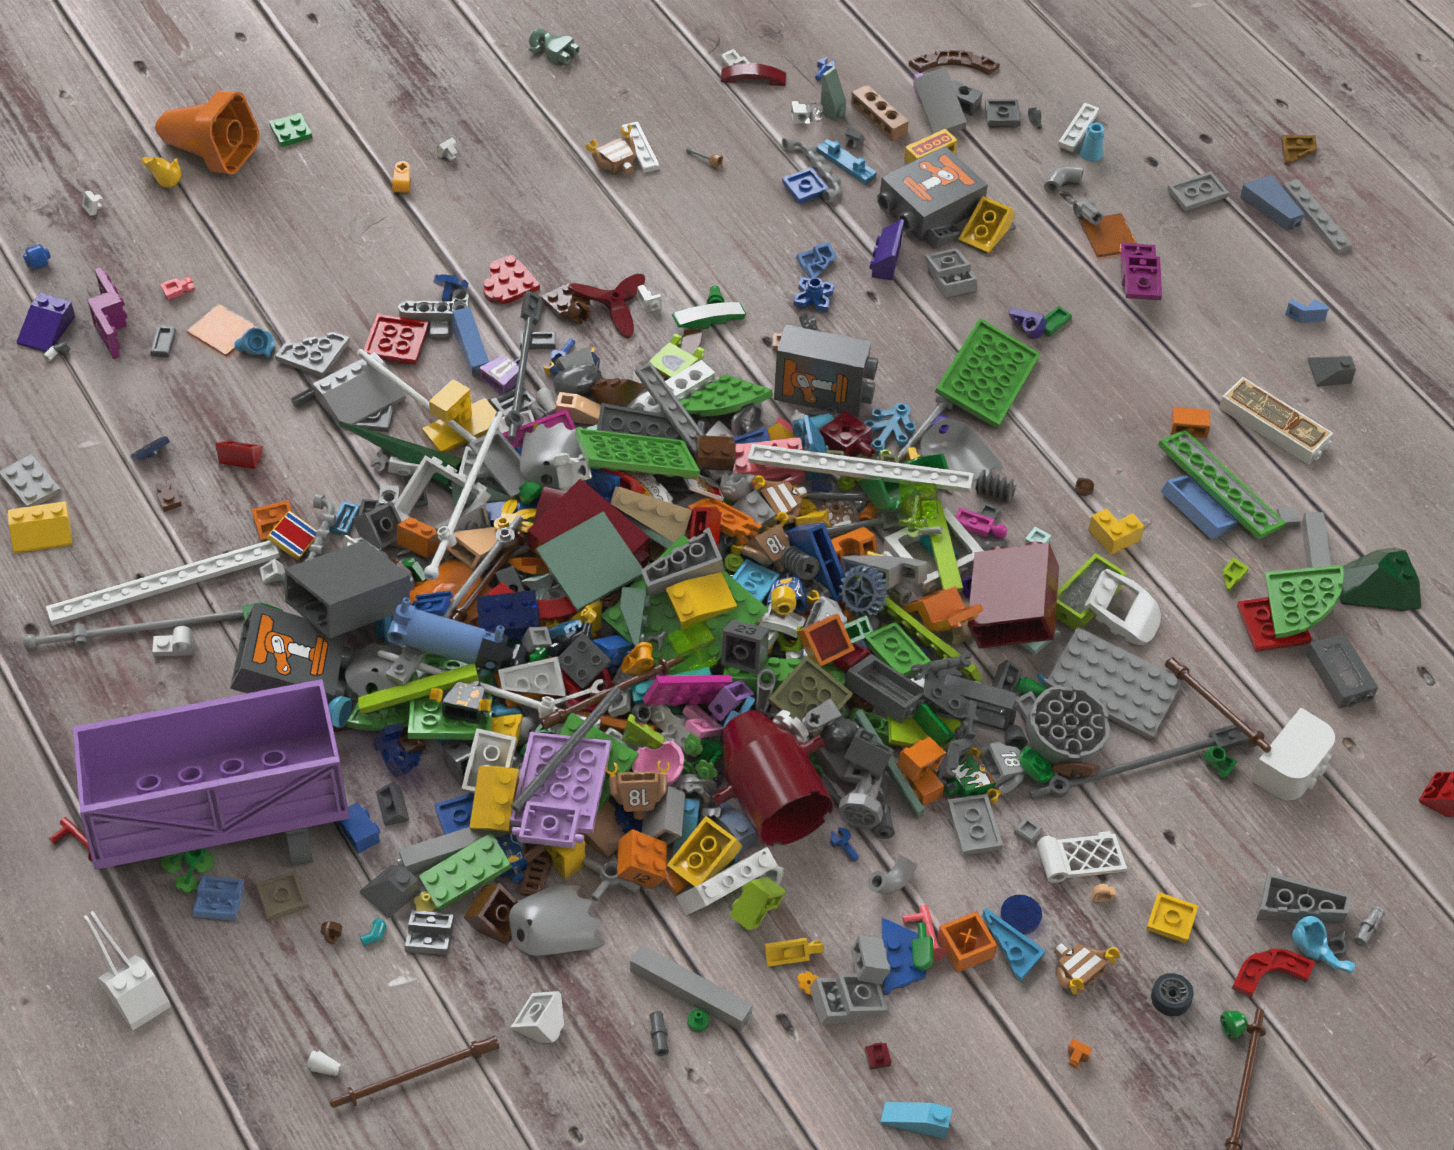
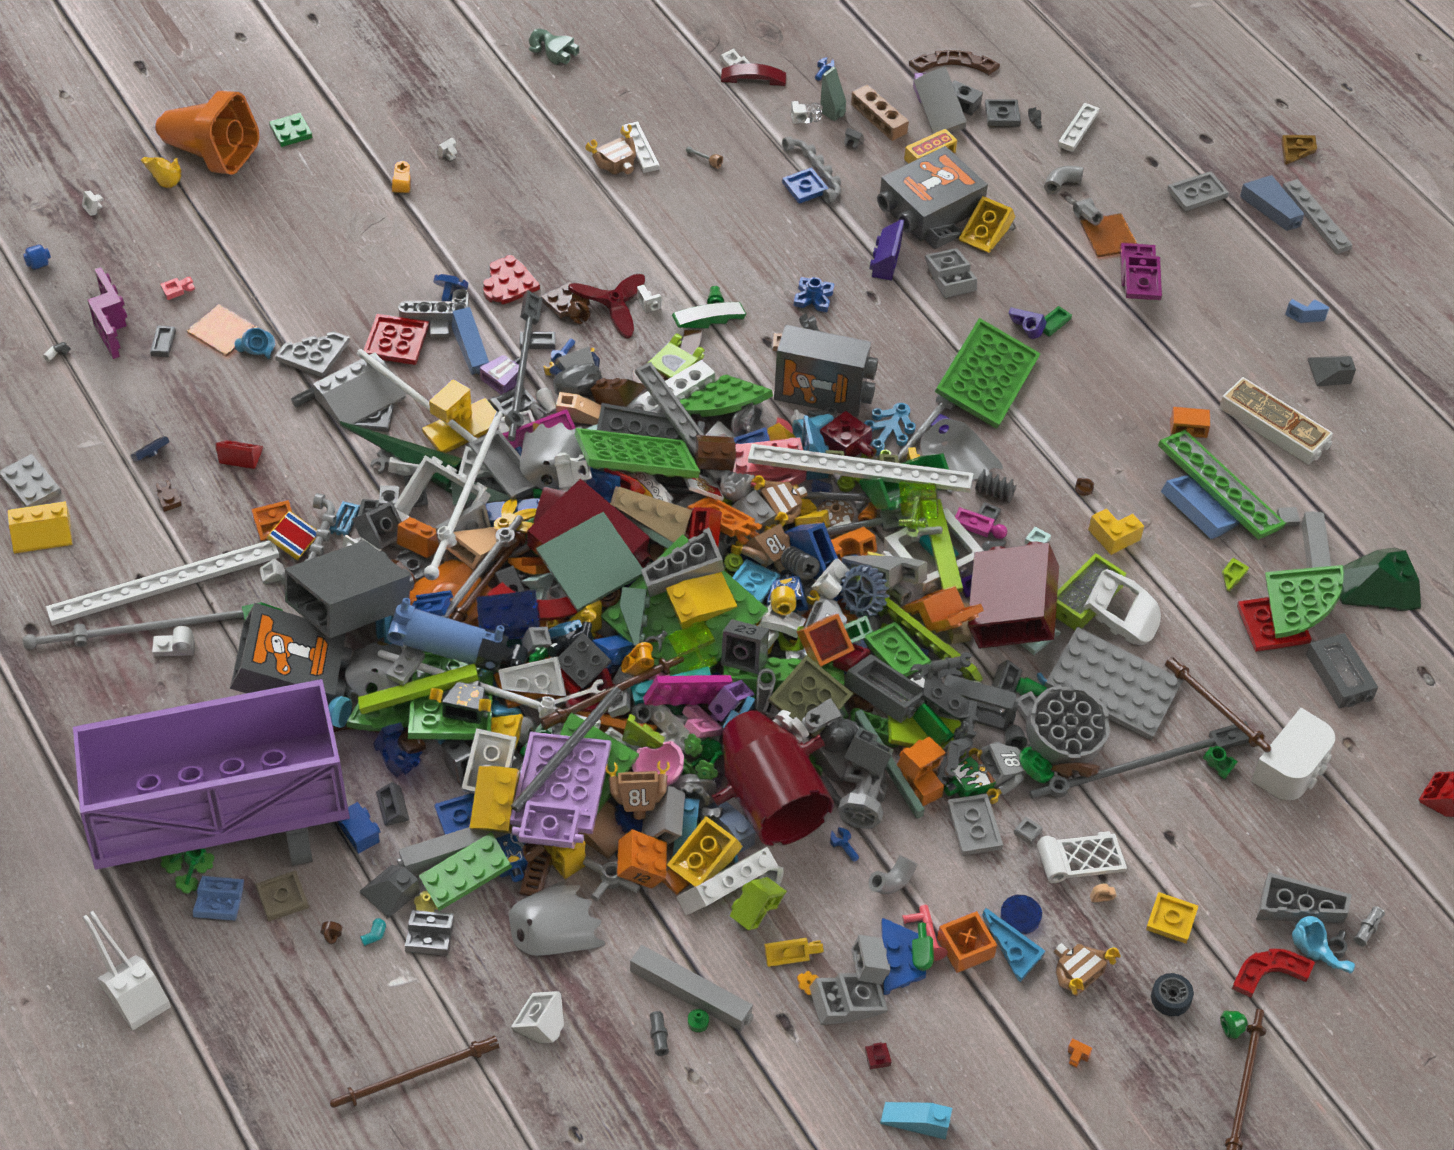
dark purple slope [16,293,75,352] -> none
red piece [49,817,93,862] -> none
white cone [306,1050,341,1077] -> none
green slope [401,558,426,581] -> none
reddish brown slope [464,883,518,944] -> none
green cone [518,481,543,505] -> none
medium blue slope [796,242,836,278] -> none
dark azure hinge [816,139,877,185] -> none
dark grey cone [874,805,895,839] -> none
medium azure plant [1080,122,1104,161] -> none
none -> white plate [811,559,850,599]

